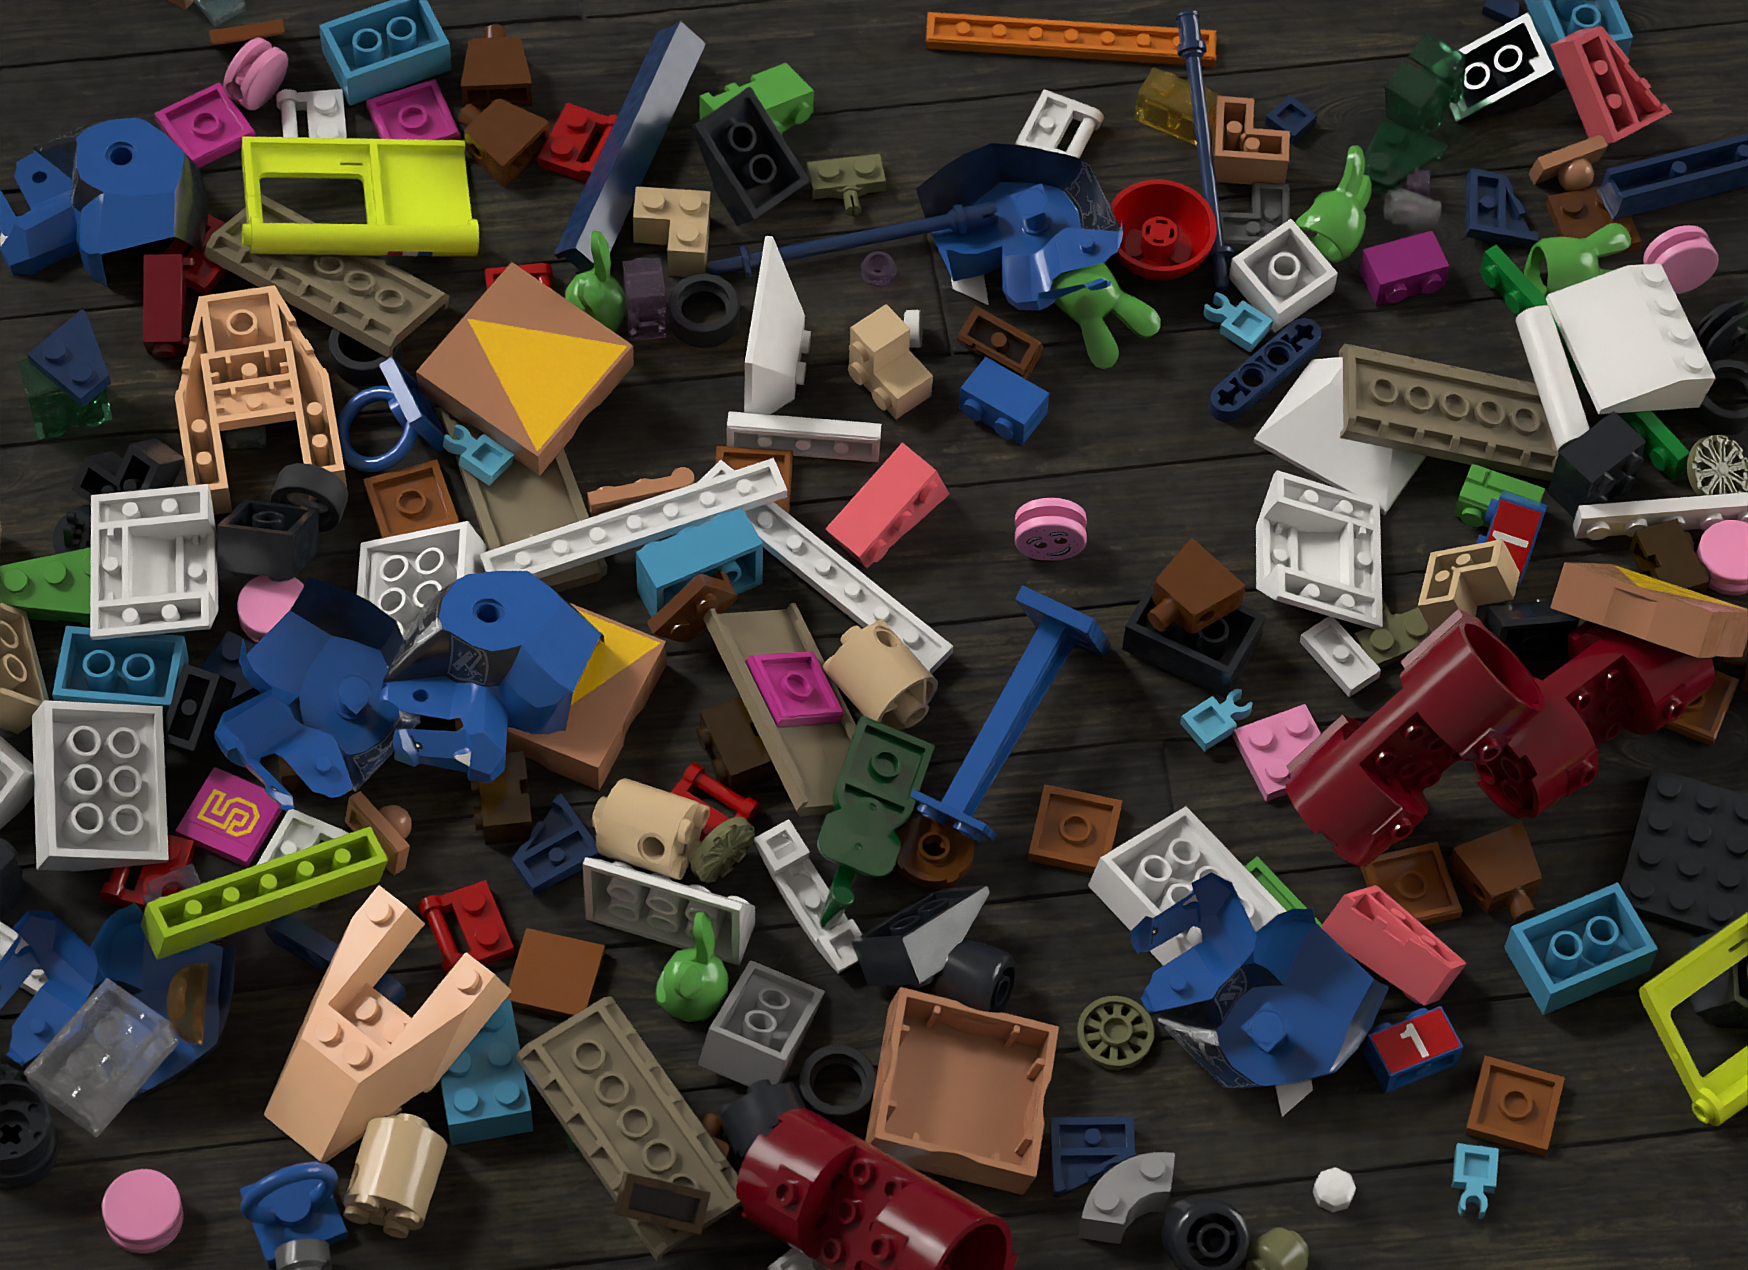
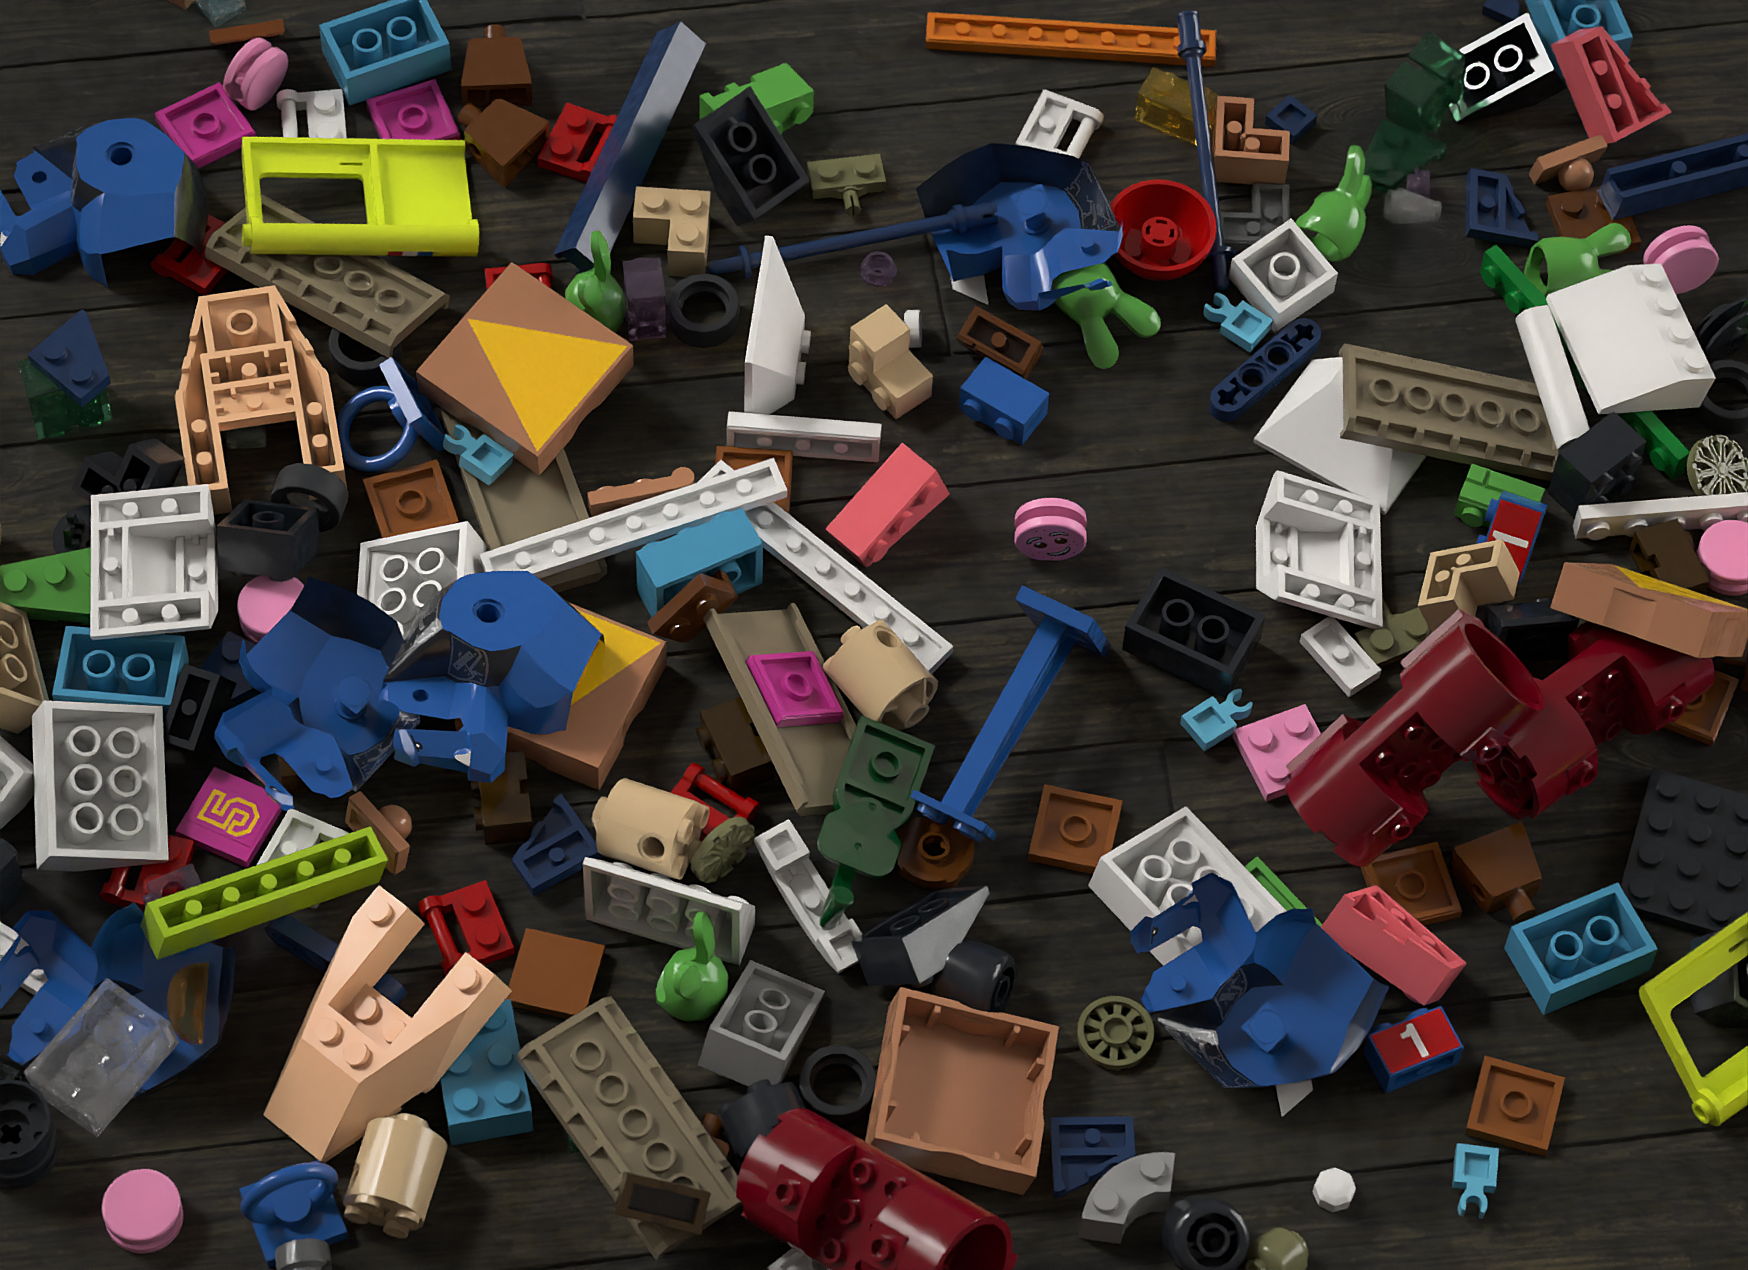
dark red brick [143,254,195,358] -> none
reddish brown torso [1147,538,1245,634] -> none
magenta brick [1359,231,1449,306] -> none

